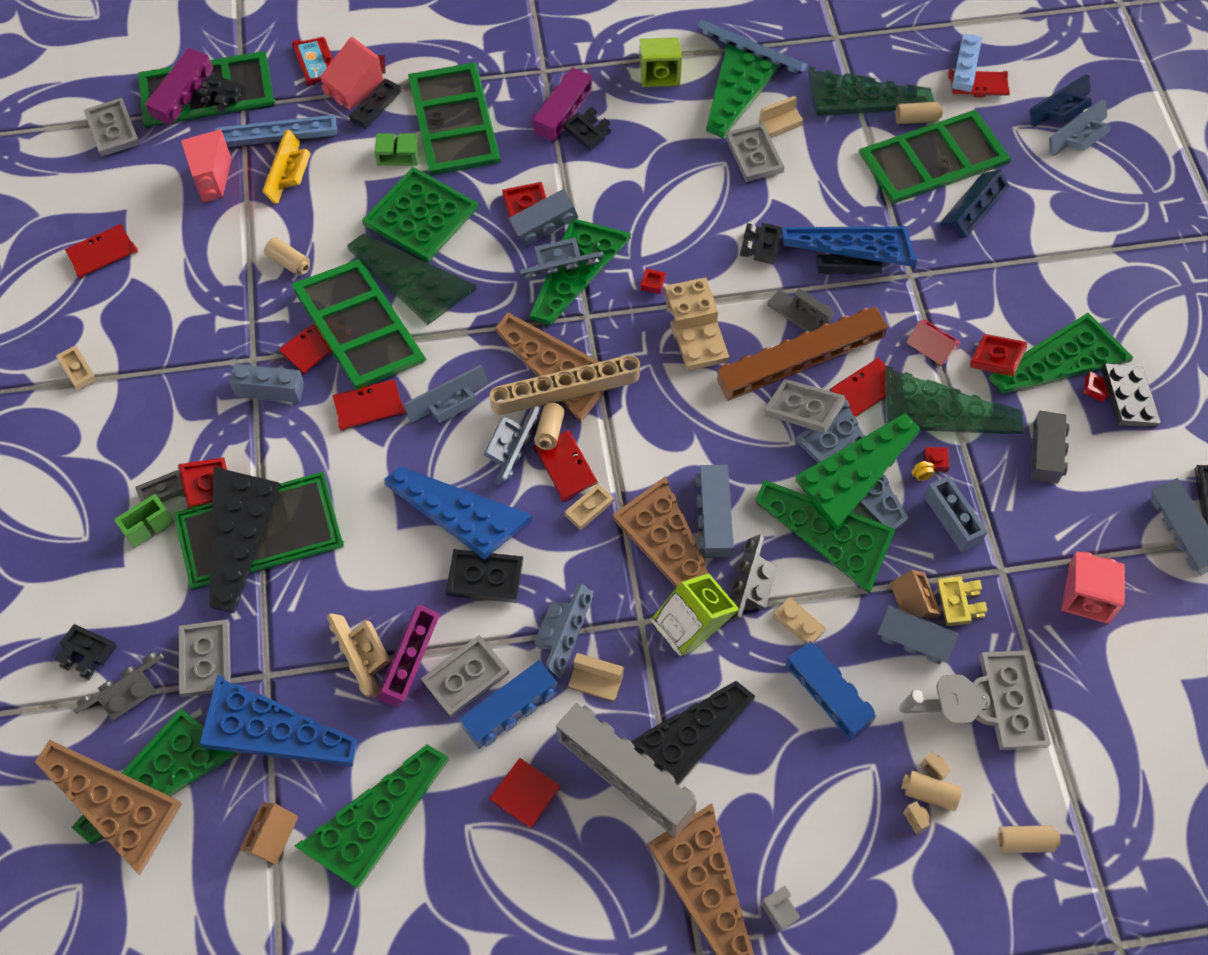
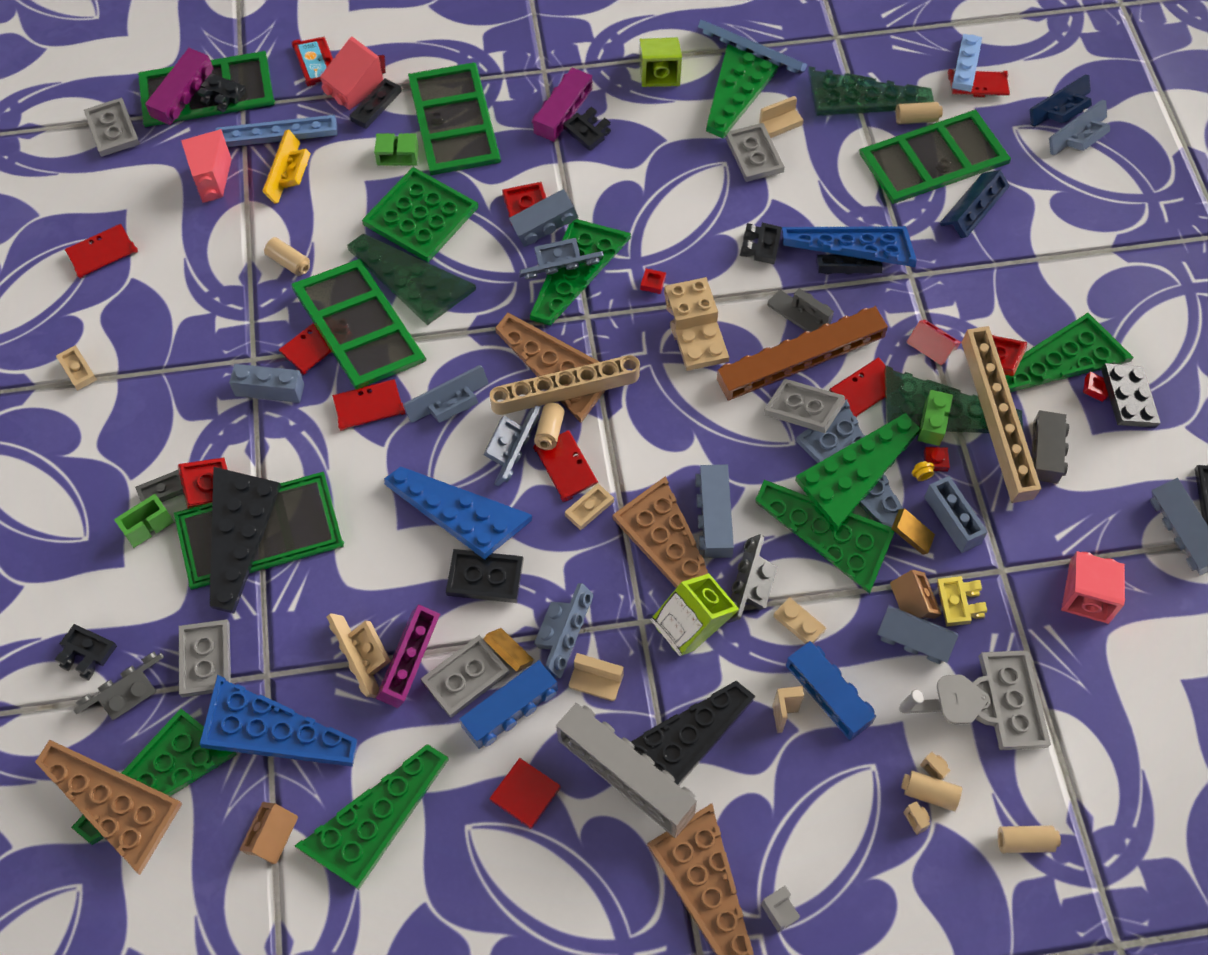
none -> pearl gold tile [483,628,534,672]
none -> tan panel [772,686,804,733]
none -> pearl gold tile [891,508,935,555]
none -> bright green piece [917,390,953,446]
none -> tan brick [961,326,1041,503]

